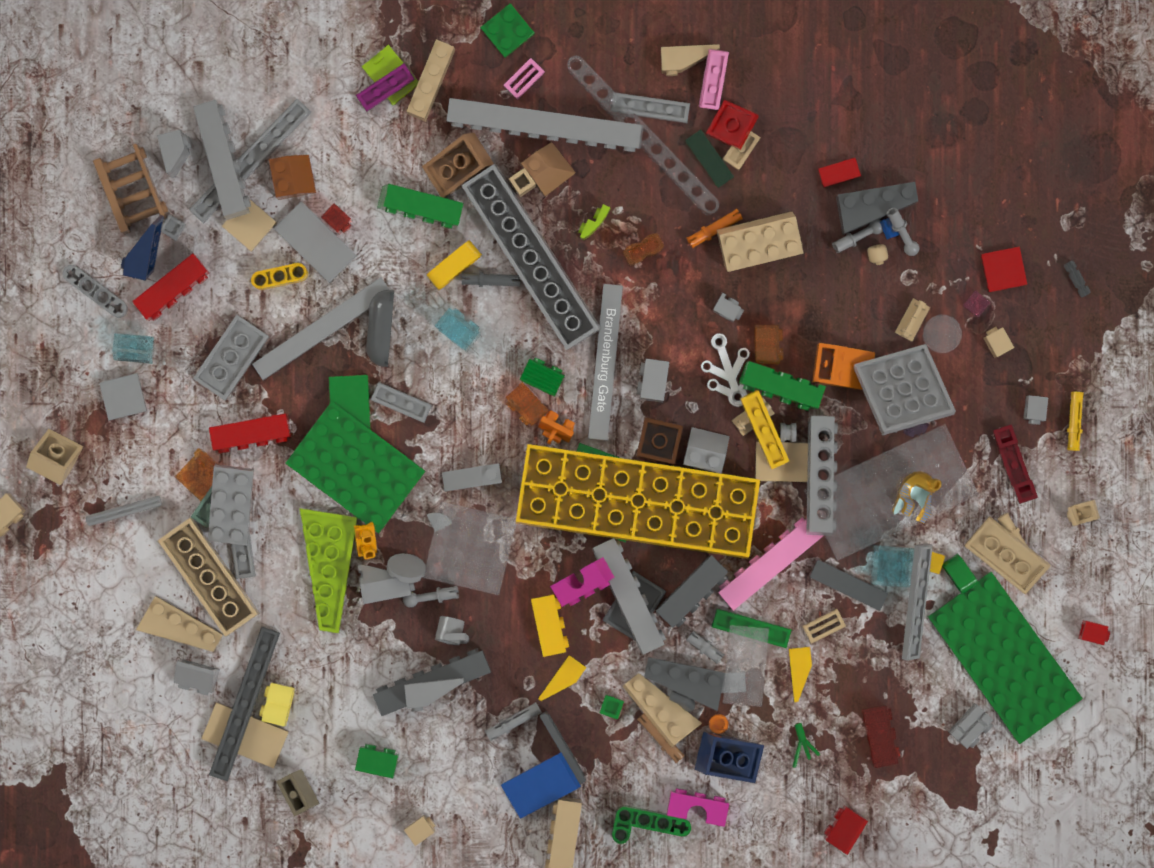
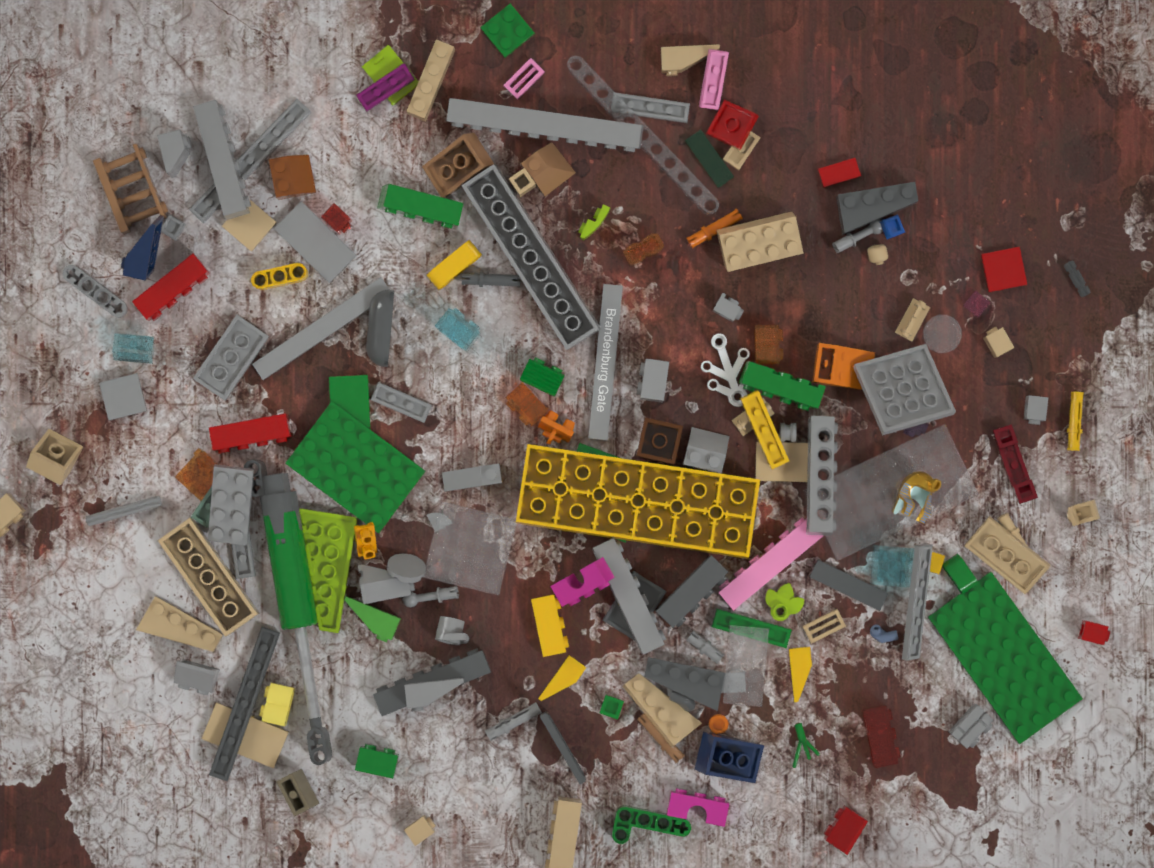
blue tile [501,752,581,819] -> none
light grey pin [886,208,919,256] -> none
none -> piece [244,460,332,765]
none -> bright green slope [345,596,401,642]
none -> lime plate [765,583,804,621]
none -> sand blue arm [870,625,898,643]

